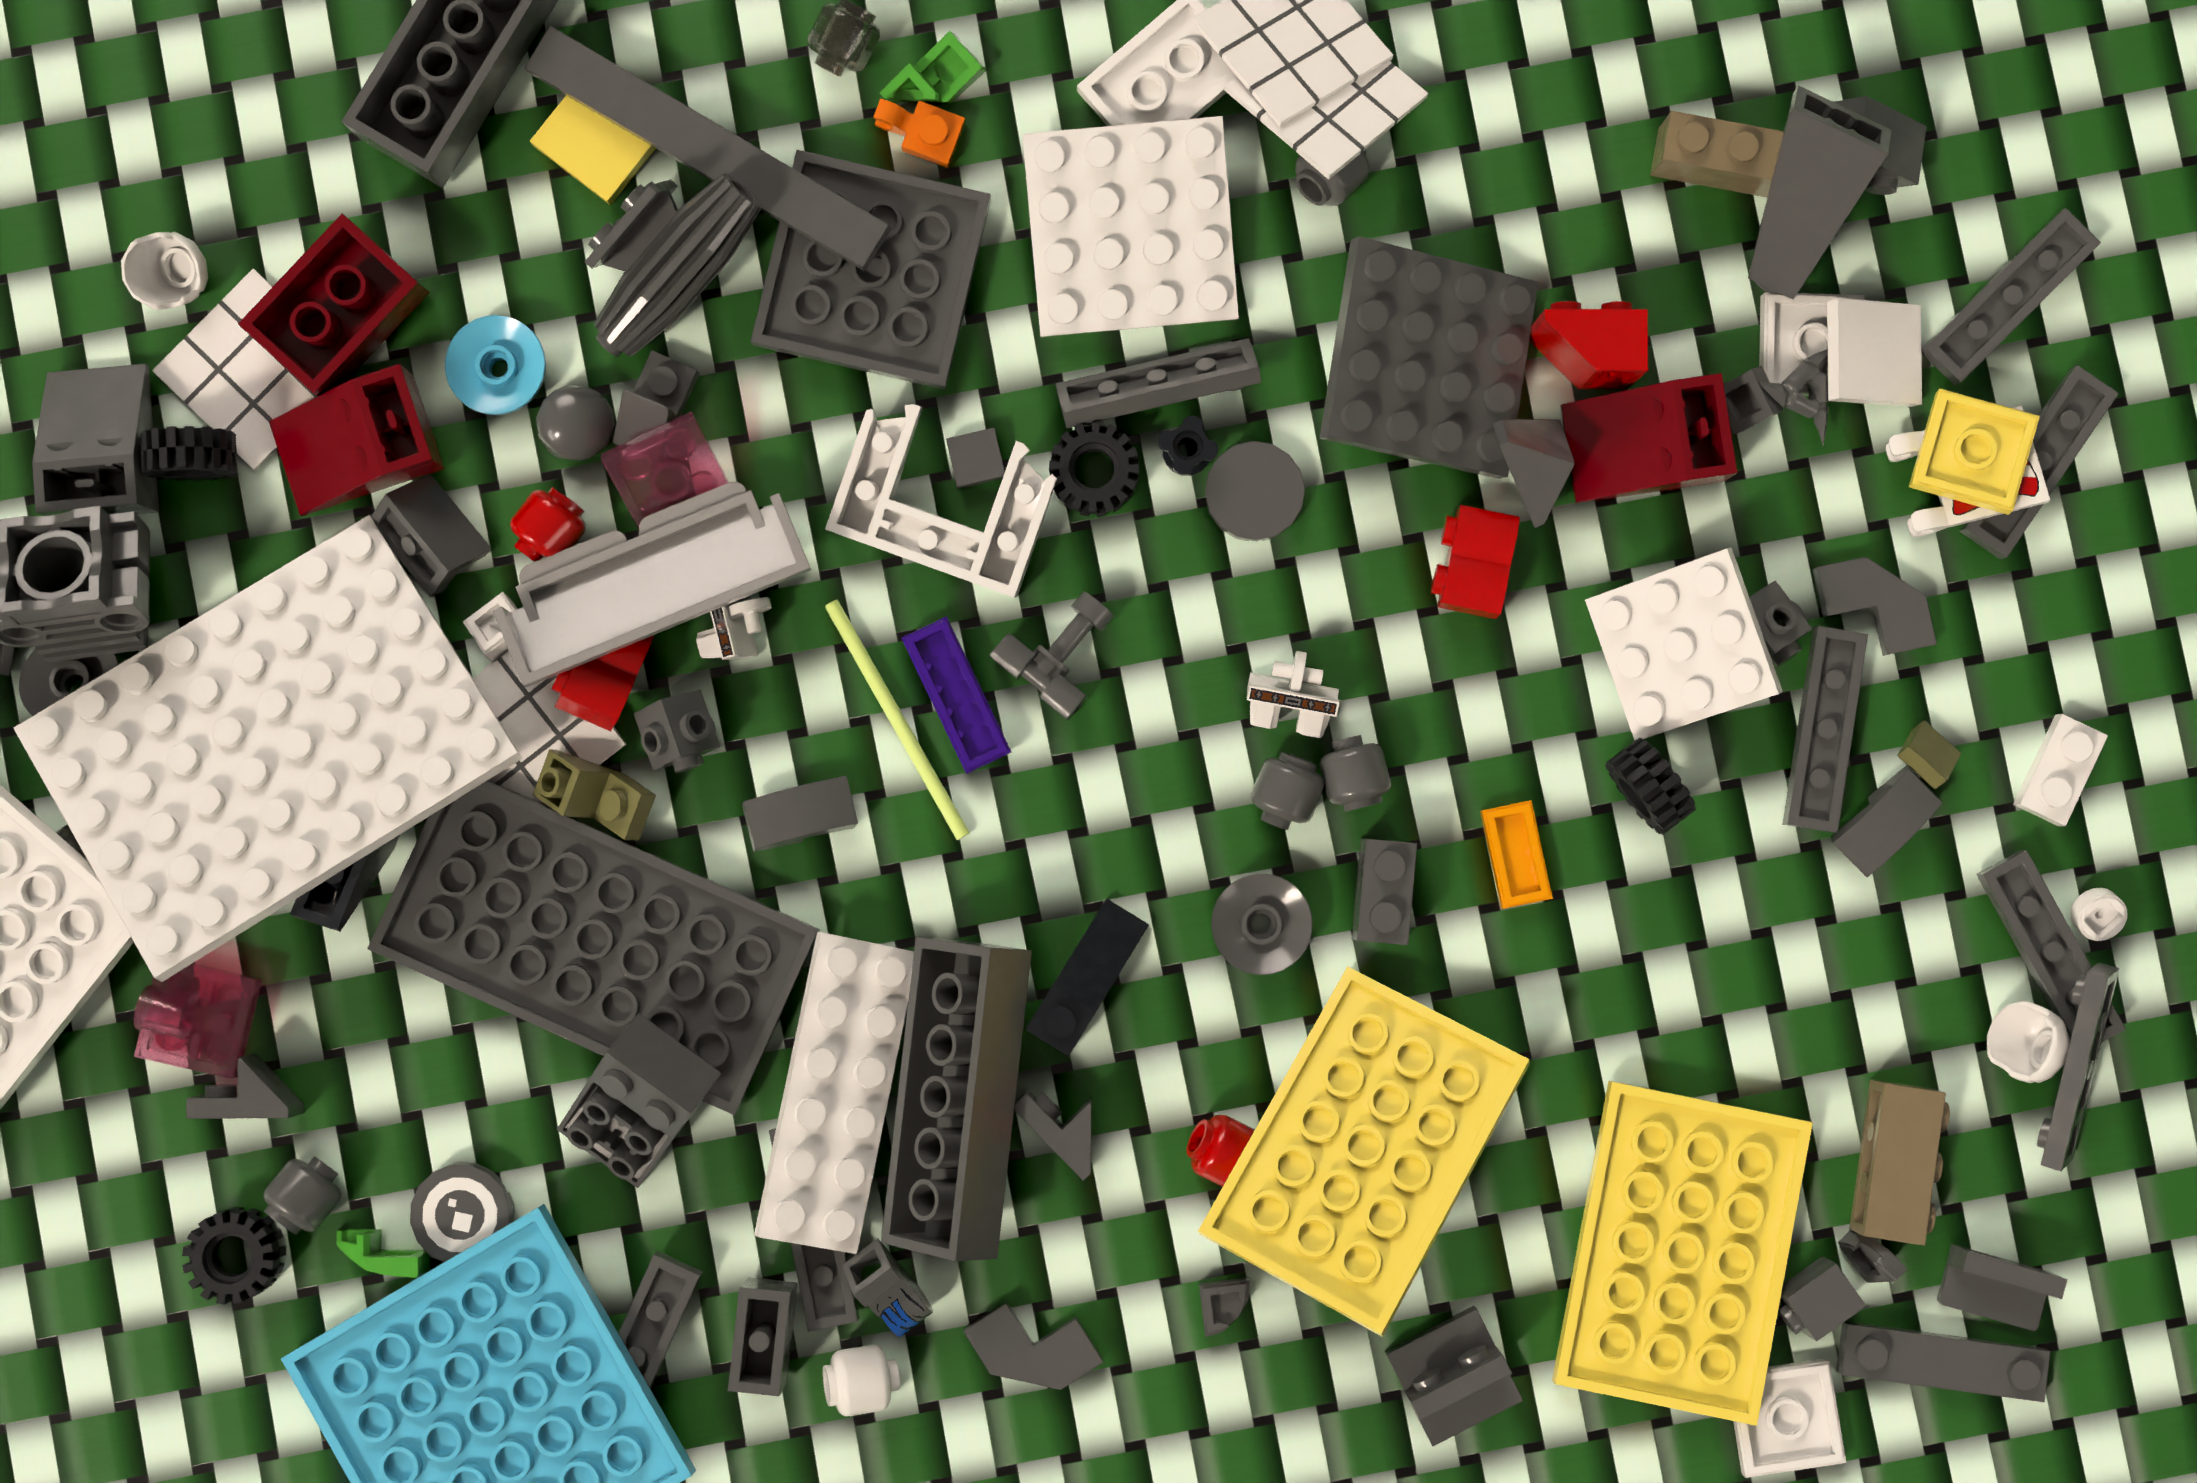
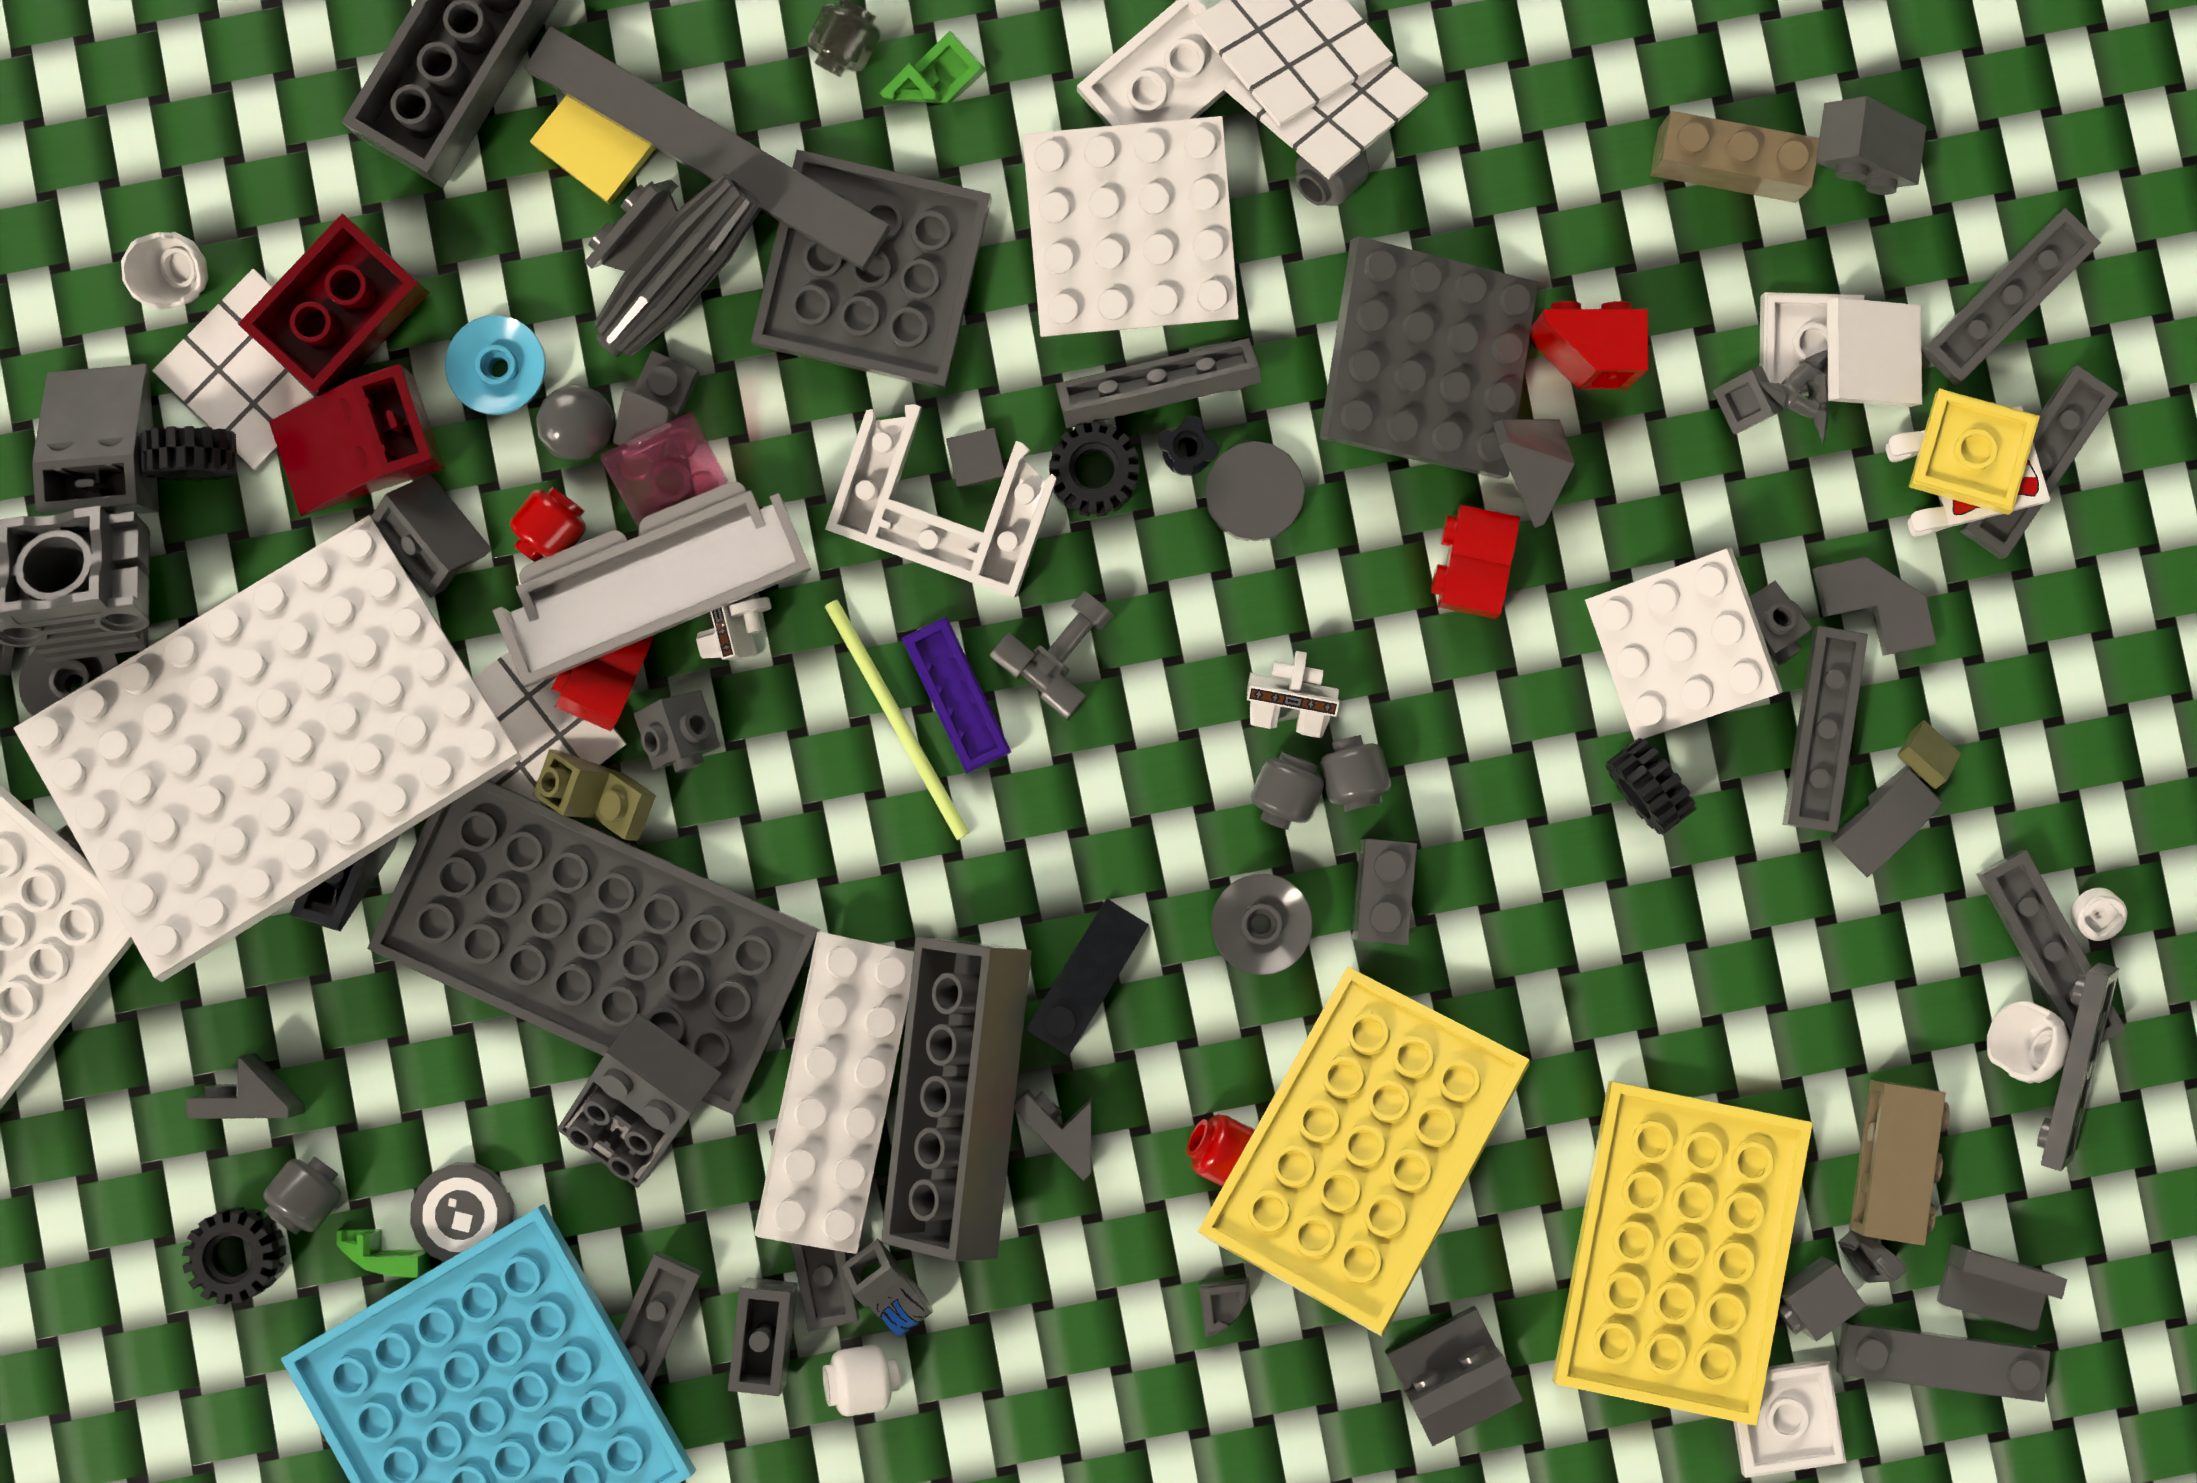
clear pink plate [134,963,262,1079] -> none
white tile [463,592,517,662] -> none
dark grey slope [742,776,858,852] -> none
orange plate [873,99,965,169] -> none
dark grey tile [963,1301,1103,1390] -> none
light orange tile [1480,800,1553,909] -> none
dark red slope [1560,373,1737,504] -> none
dark grey slope [1748,85,1892,299] -> none
white plate [2013,714,2108,826] -> none

